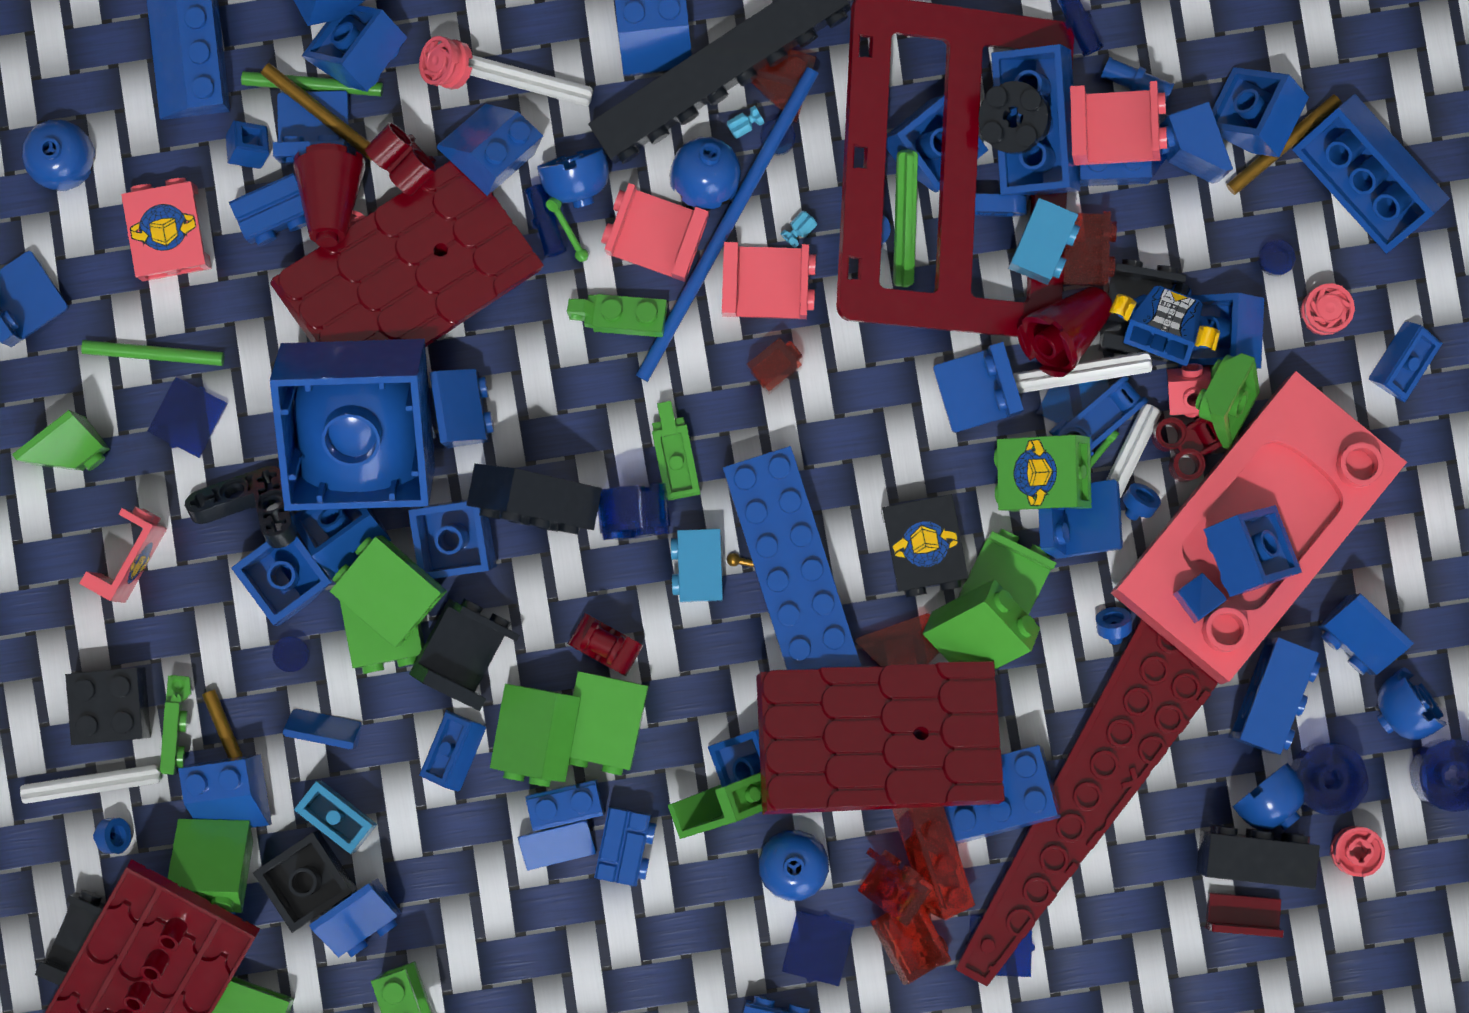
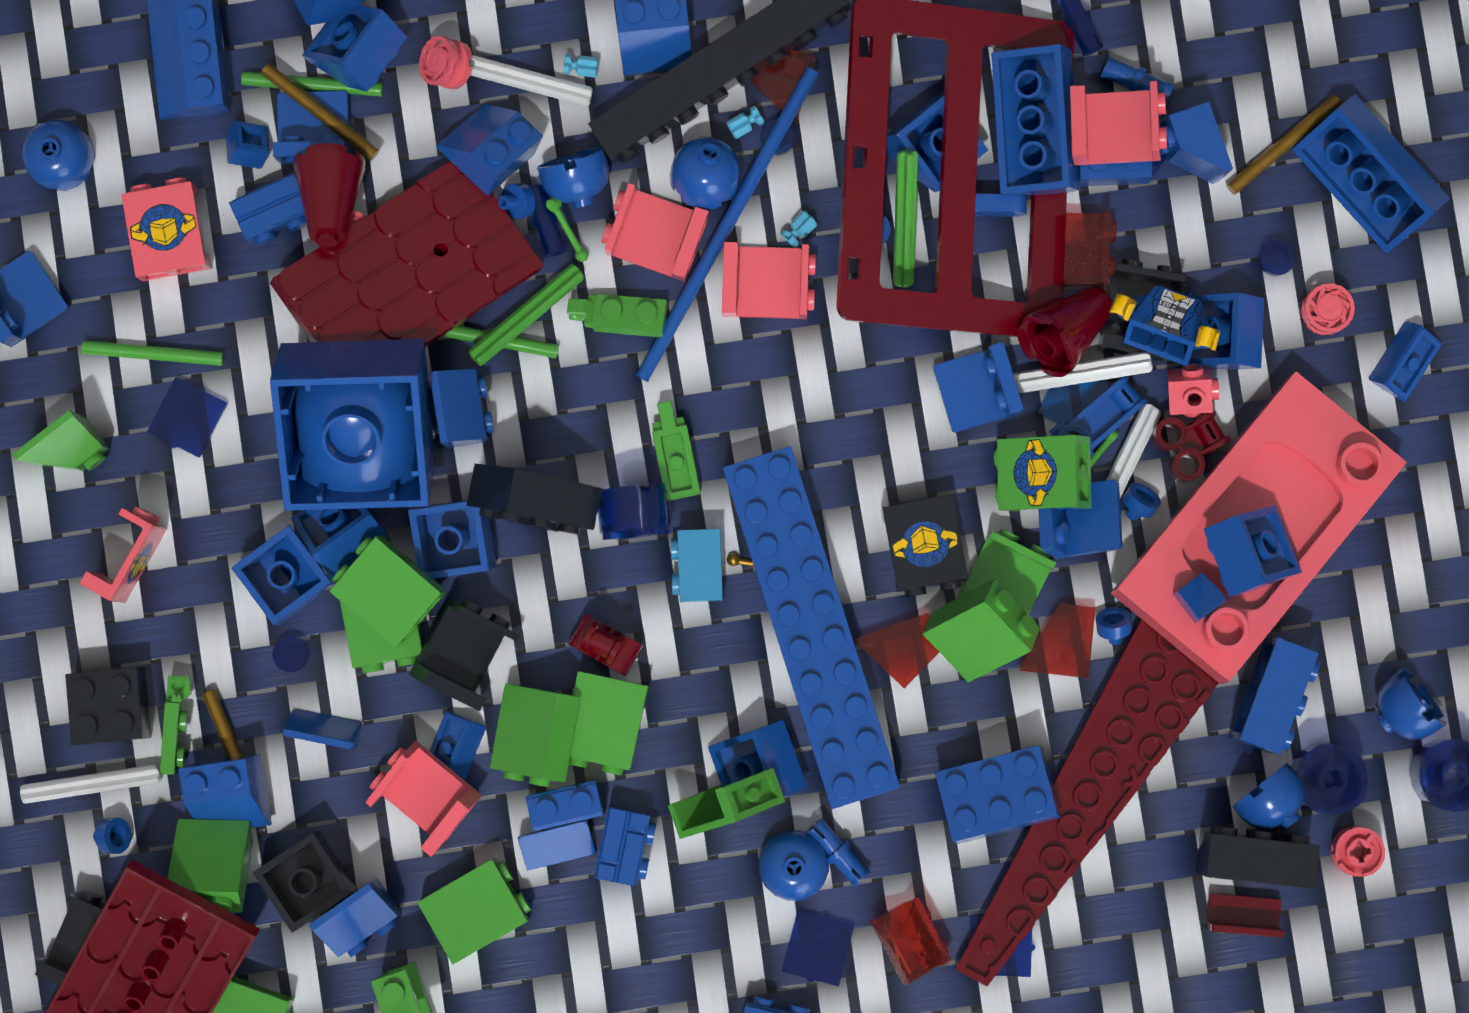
black beam [184,465,297,548] -> none
dark azure brick [294,781,377,854] -> none
dark red piece [365,122,436,196] -> none
clear red brick [747,338,803,395] -> none
dark red piece [756,661,1005,815] -> none
clear red bracket [858,848,932,926] -> none
clear red brick [892,807,975,920] -> none
black plate [978,81,1052,154] -> none
dark azure brick [1008,198,1080,285] -> none
bright green slope [1195,353,1260,450] -> none
blue slope [1212,67,1309,157] -> none
blue slope [1318,593,1414,675] -> none
none -> coral panel [365,741,482,857]
none -> bright green brick [417,857,532,965]
none -> bright green bar [442,325,559,359]
none -> bright green axle [469,264,584,366]
none -> blue tile [498,183,536,219]
none -> medium azure piece [563,54,599,78]
none -> blue pin [806,818,870,886]
none -> clear red wing [1019,604,1096,678]

